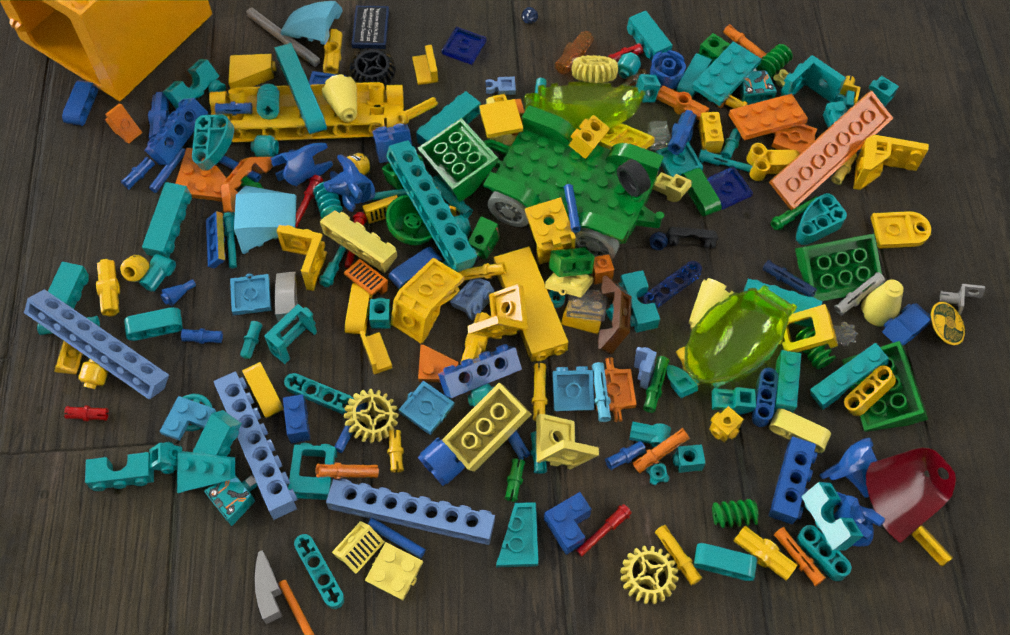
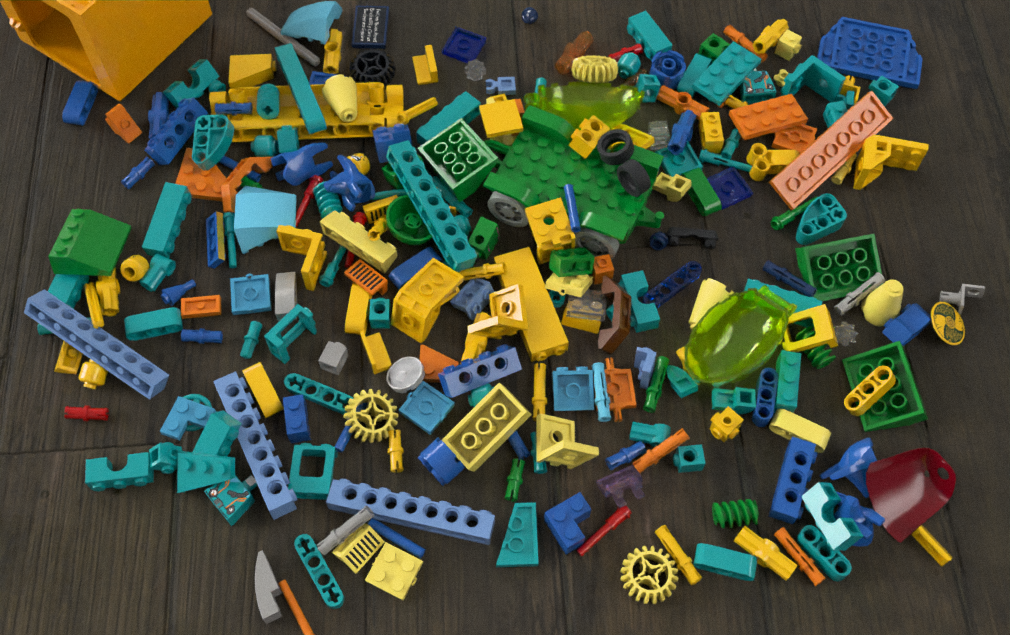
blue piece [149,148,186,193] -> none
orange pin [315,463,379,479] -> none
teal plate [646,463,669,485] -> none
green piece [756,44,793,78] -> none
teal arch [810,343,889,410] -> none
yellow plate [871,212,931,249] -> none
none -> green slope [48,209,132,276]
none -> yellow axle [84,282,104,329]
none -> orange plate [181,295,221,319]
none -> teal brick [277,125,300,153]
none -> light grey pin [317,505,375,555]
none -> light grey brick [318,341,348,375]
none -> yellow pin [368,215,388,241]
none -> tile [387,356,425,393]
none -> clear gear [465,59,486,81]
none -> clear purple plate [596,465,645,508]
none -> black tyre [597,129,634,165]
none -> yellow piece [752,19,789,54]
none -> light yellow brick [775,29,802,61]
none -> blue plate [817,17,922,89]

